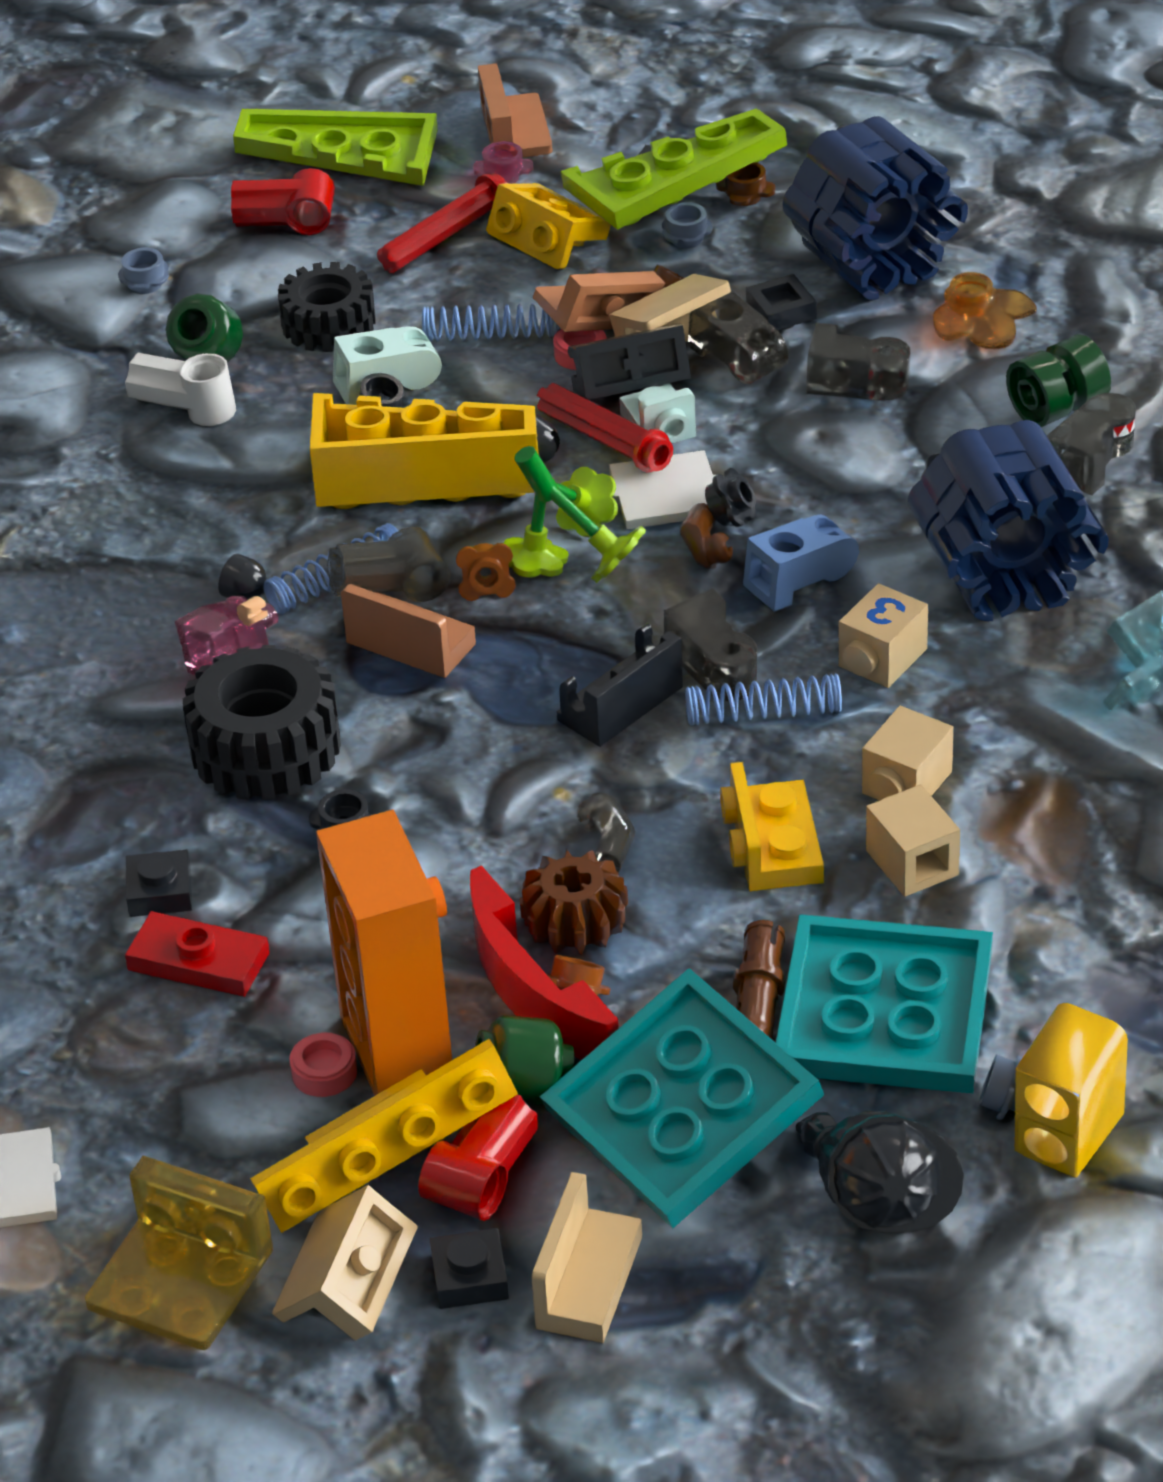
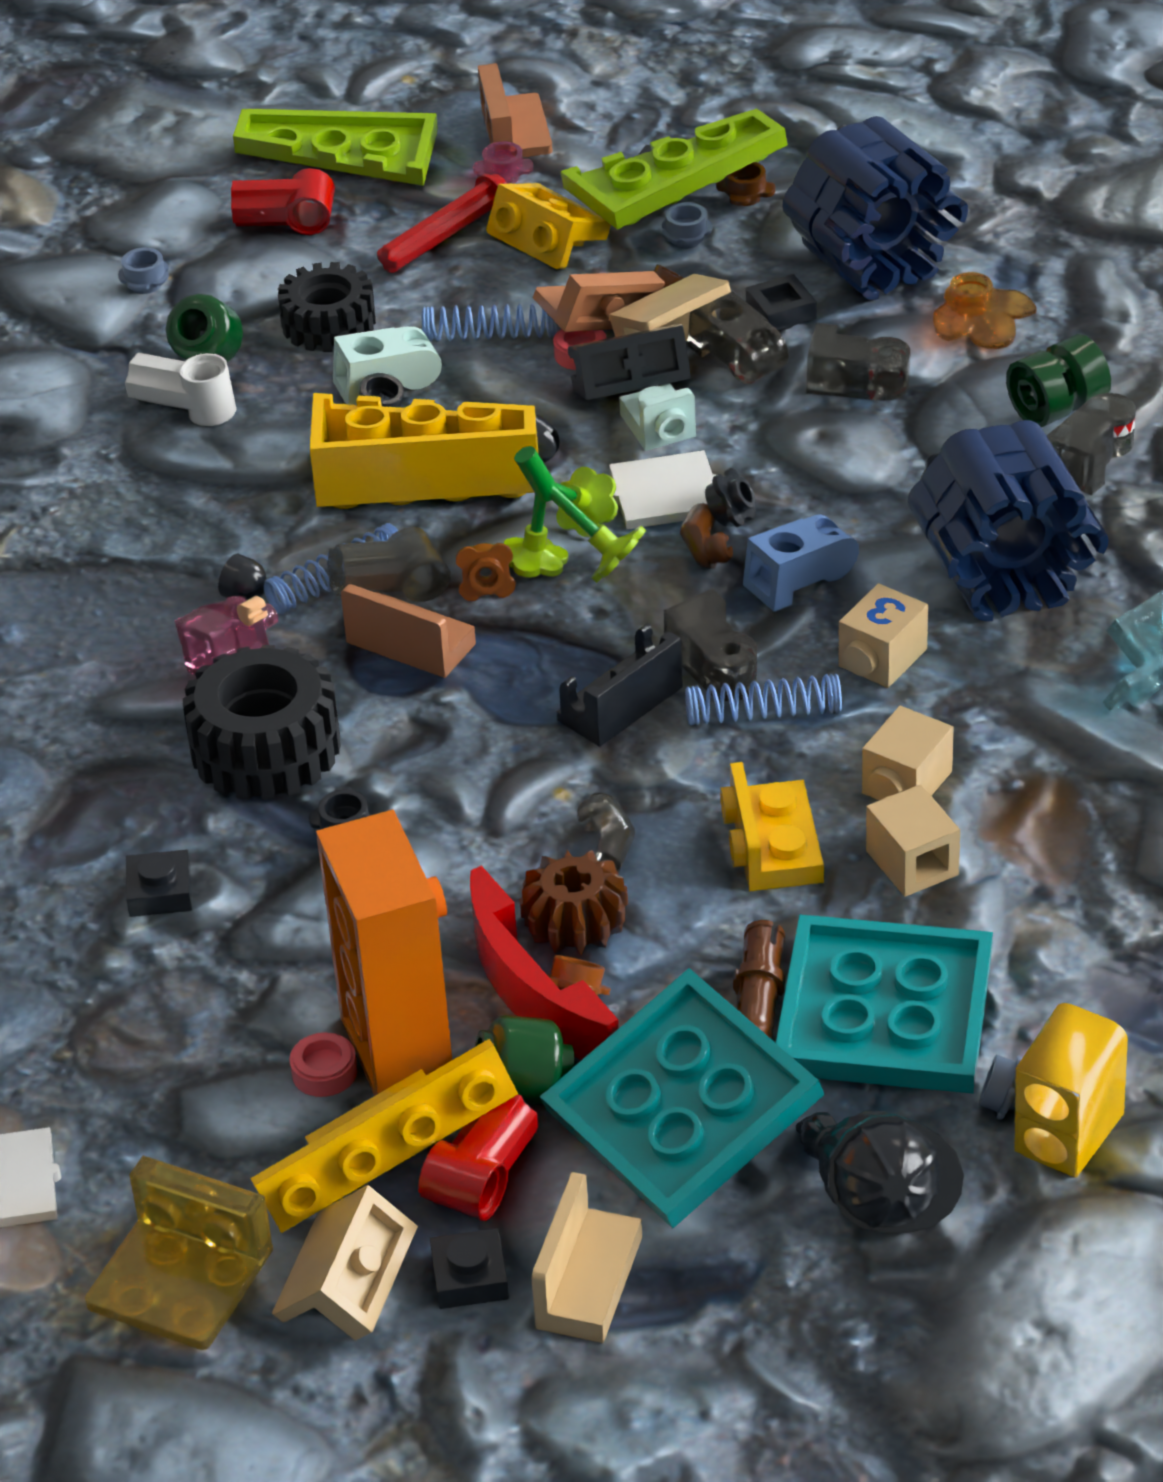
red plate [125,911,270,997] -> none
red axle [537,383,673,473] -> none

